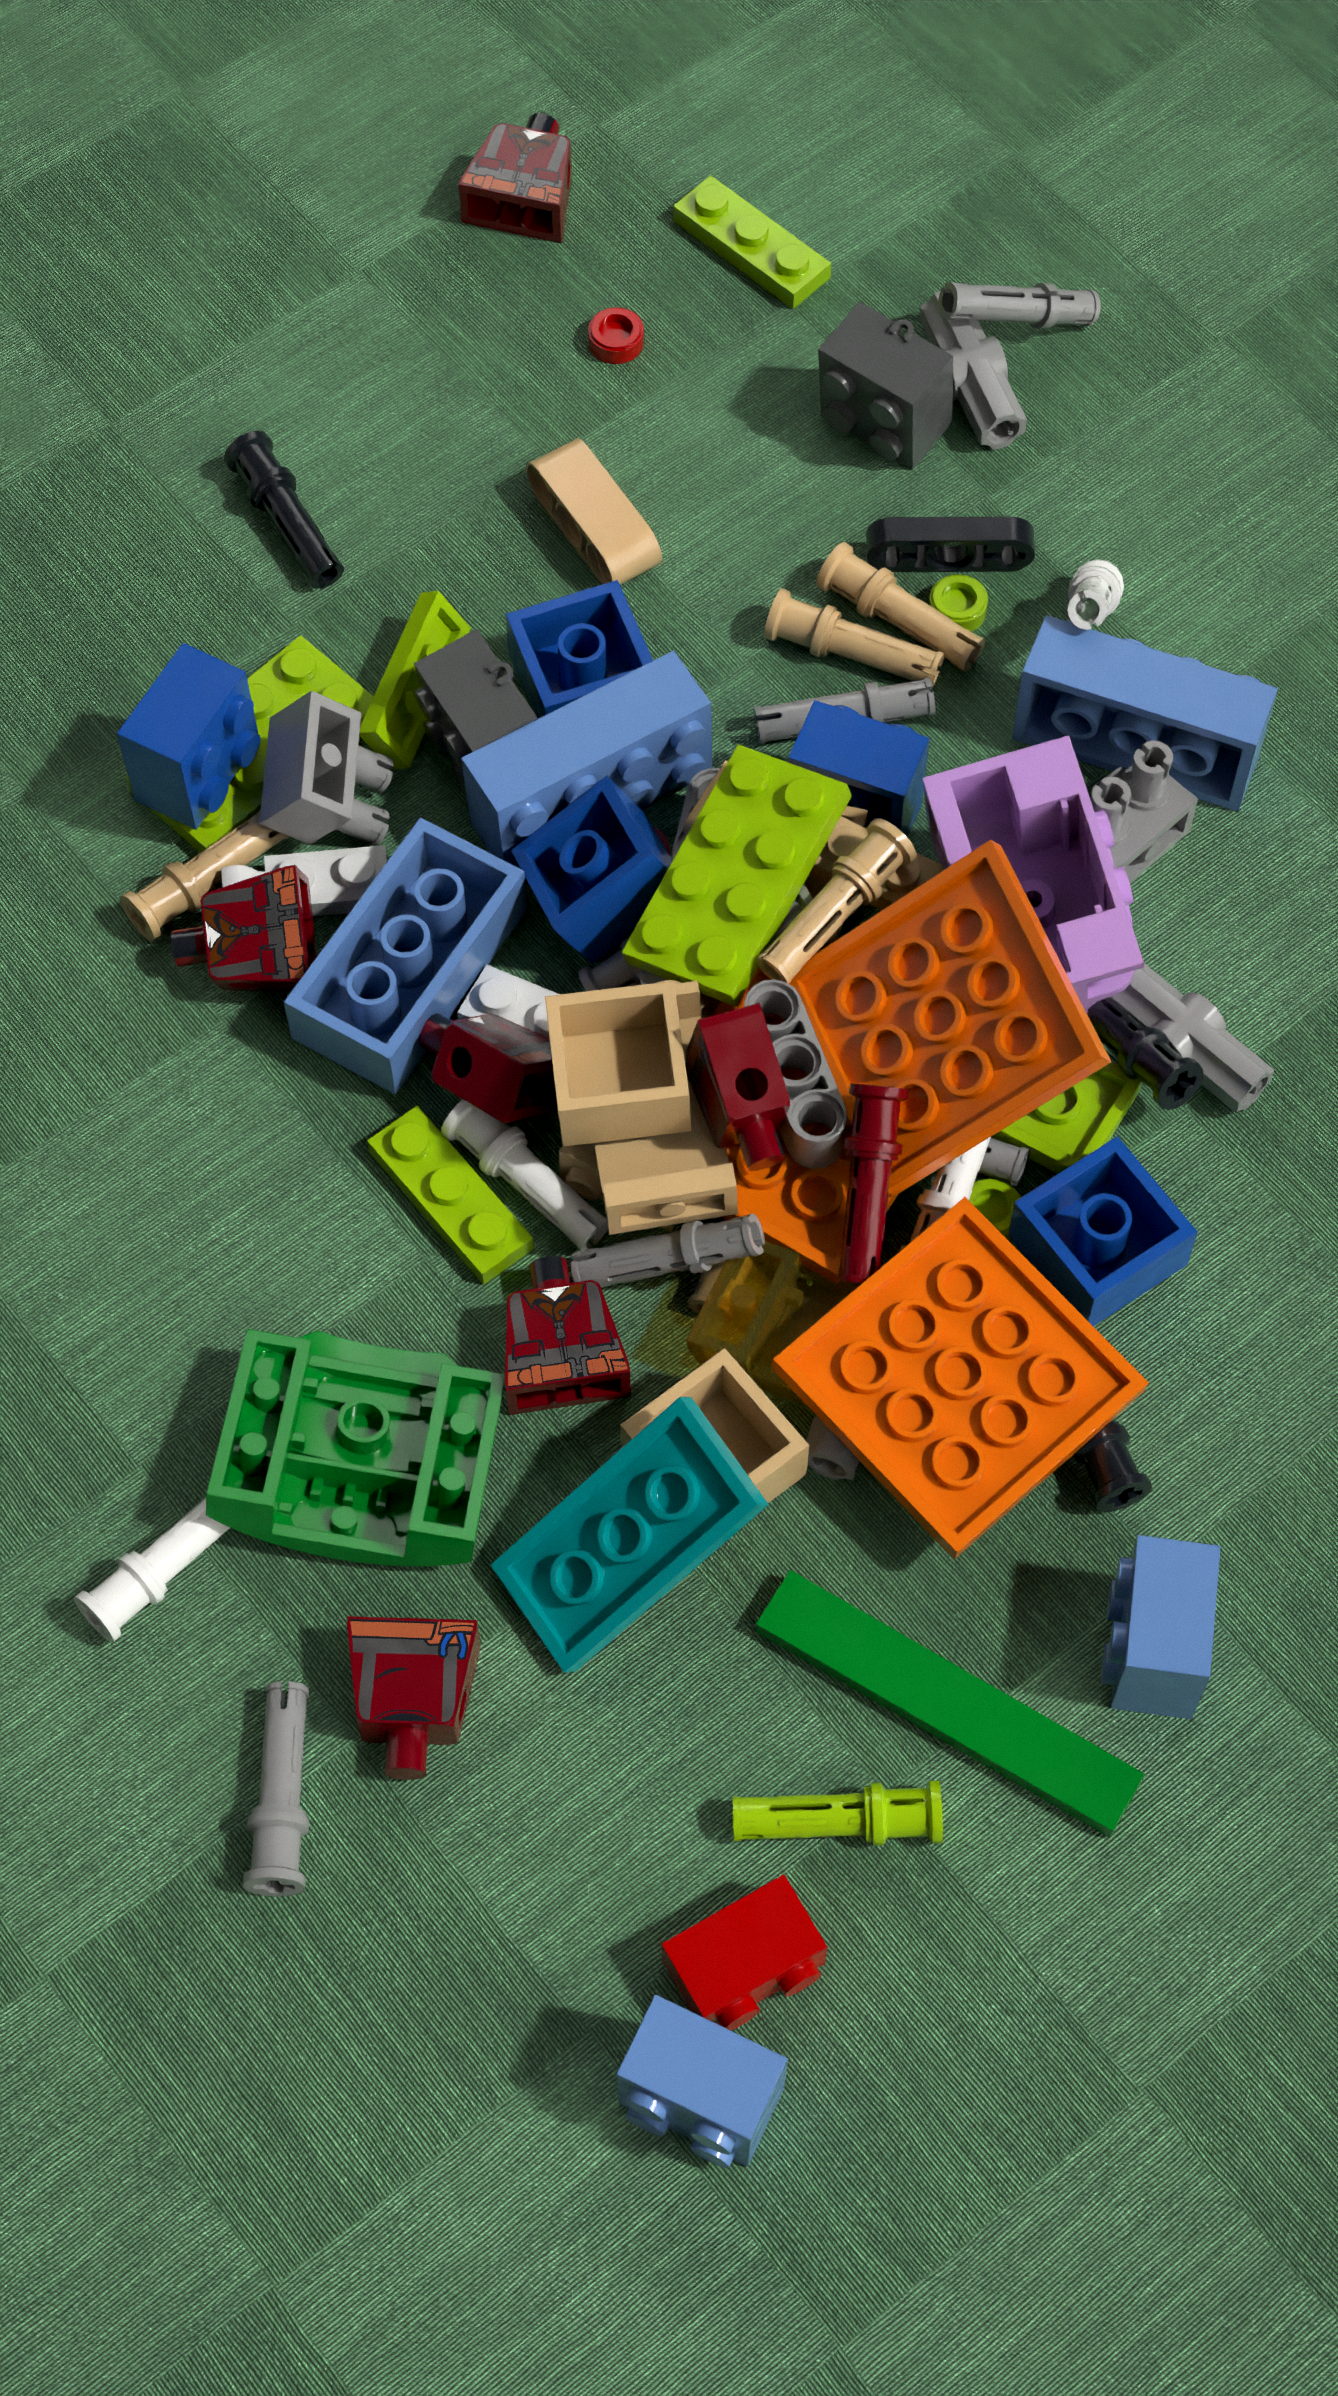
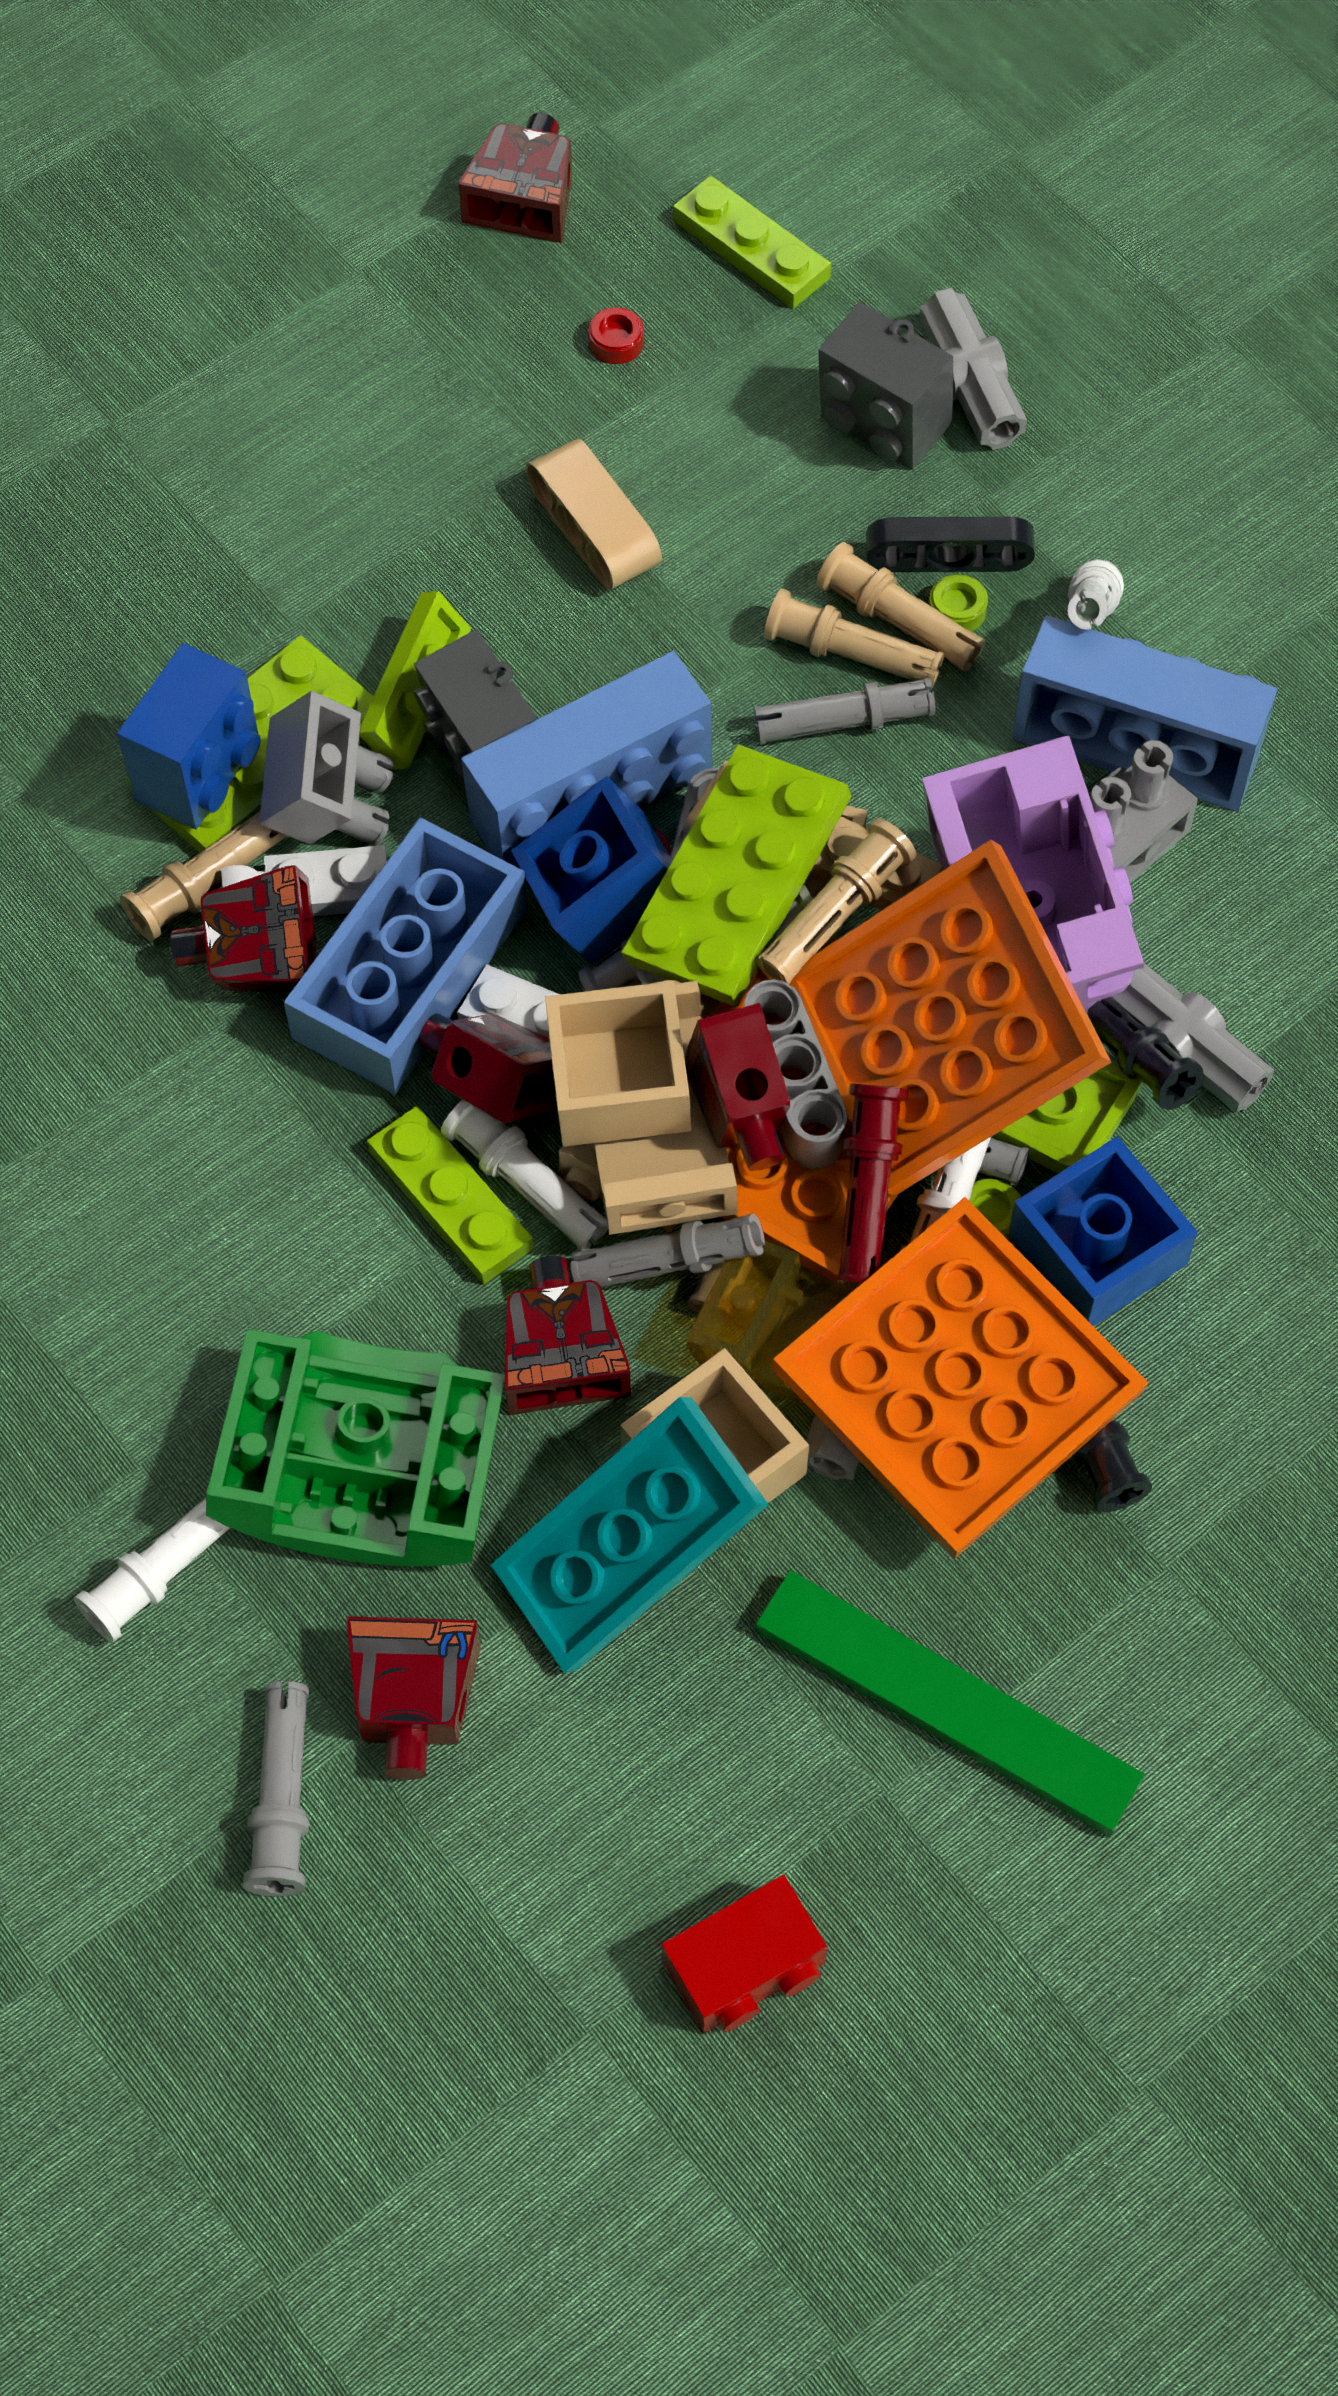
black pin [224,430,344,589] -> none
blue brick [505,580,653,719] -> none
medium blue brick [616,1994,788,2168] -> none
lime pin [732,1780,943,1846] -> none
blue brick [788,700,930,838] -> none
light grey pin [938,282,1101,329] -> none
medium blue brick [1101,1535,1221,1720] -> none

